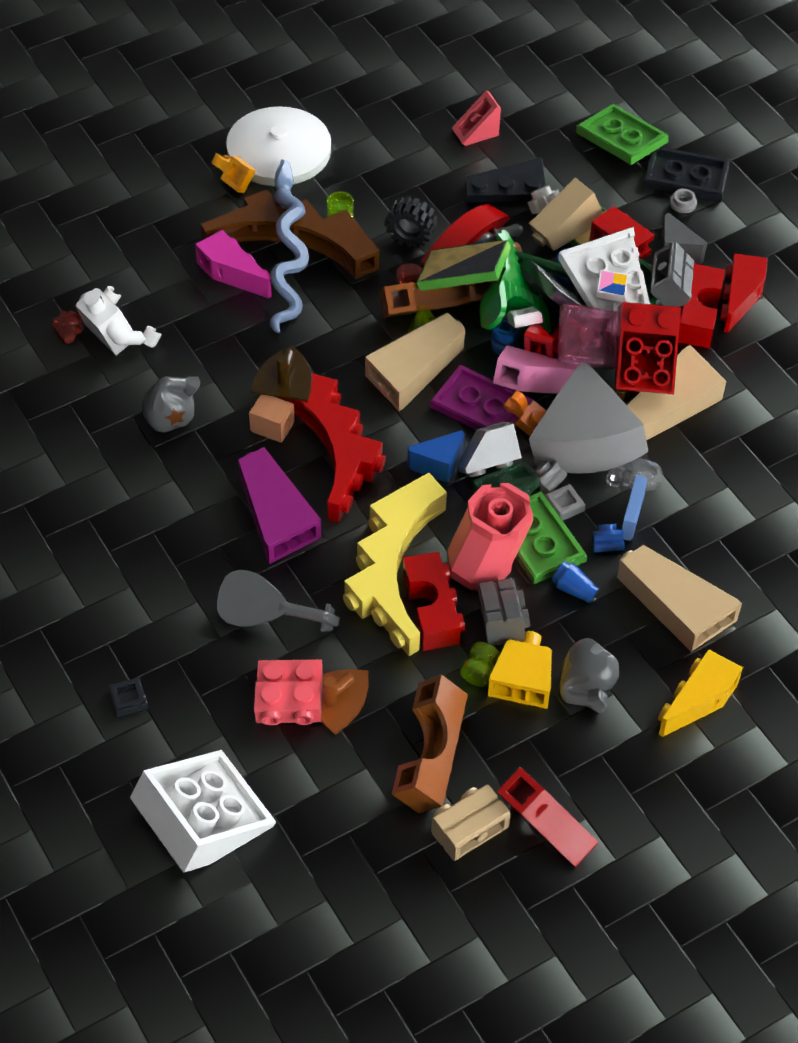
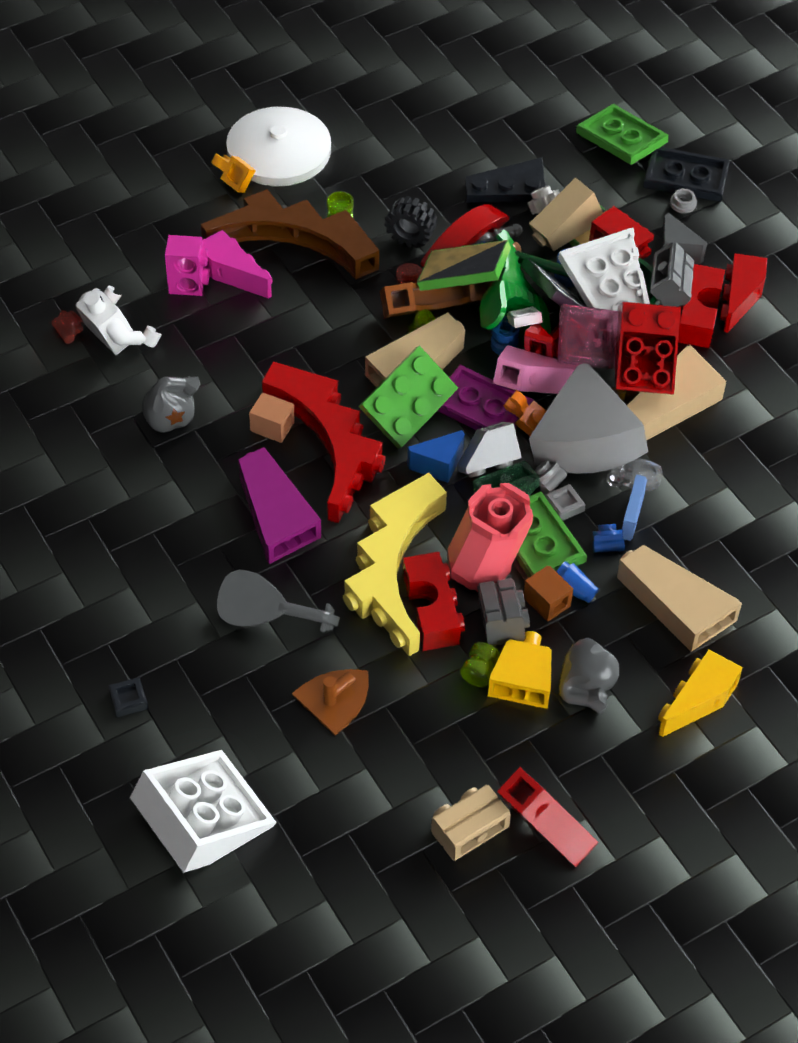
dark brown shield [251,346,312,401] -> none
coral plate [254,660,323,726] -> none
sand blue animal [269,159,309,333] -> none
dark orange arch [392,675,468,813] -> none
coral slope [452,90,501,146] -> none
tile [596,269,629,302] -> none
none -> dark pink brick [165,235,210,296]
none -> bright green plate [358,346,458,449]
none -> dark orange panel [524,566,574,622]

